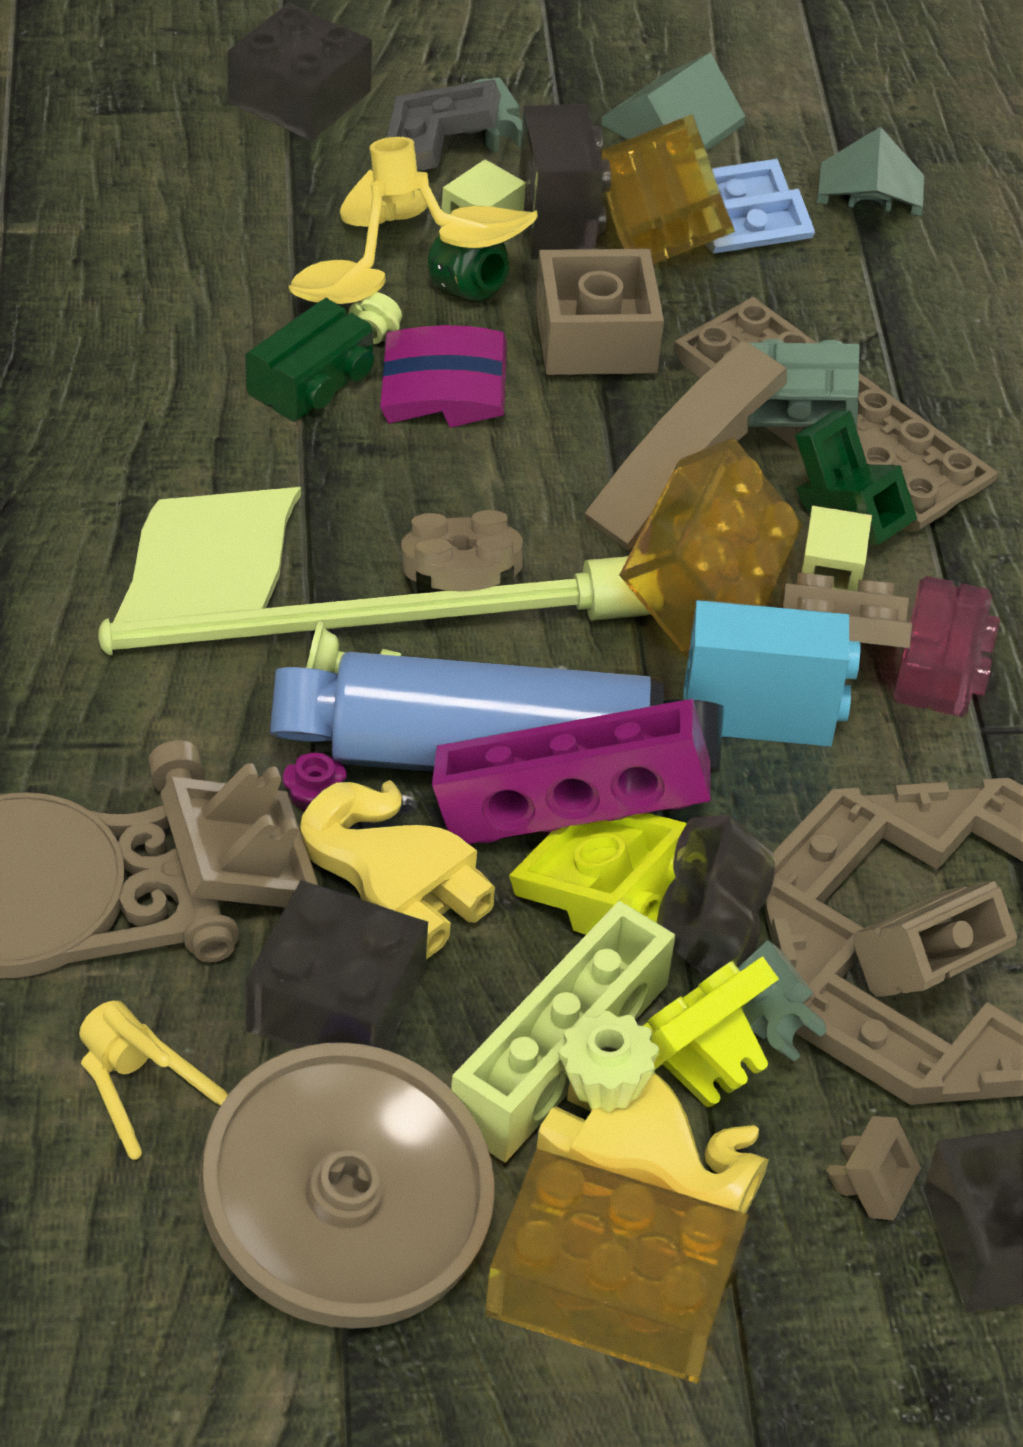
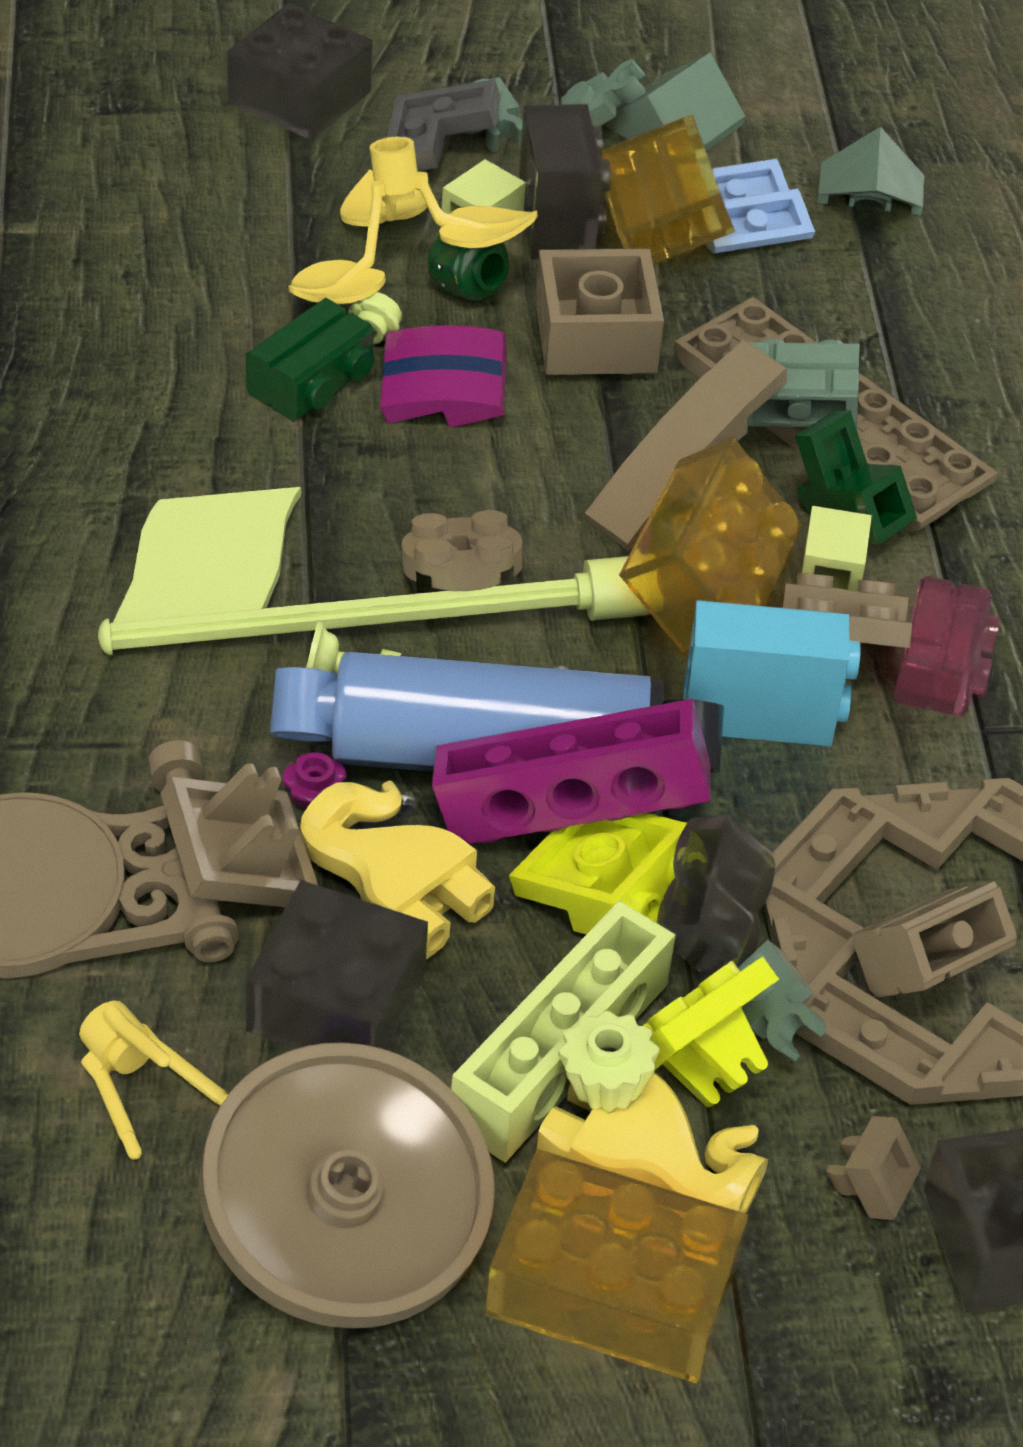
none -> sand green plate [561,59,646,142]

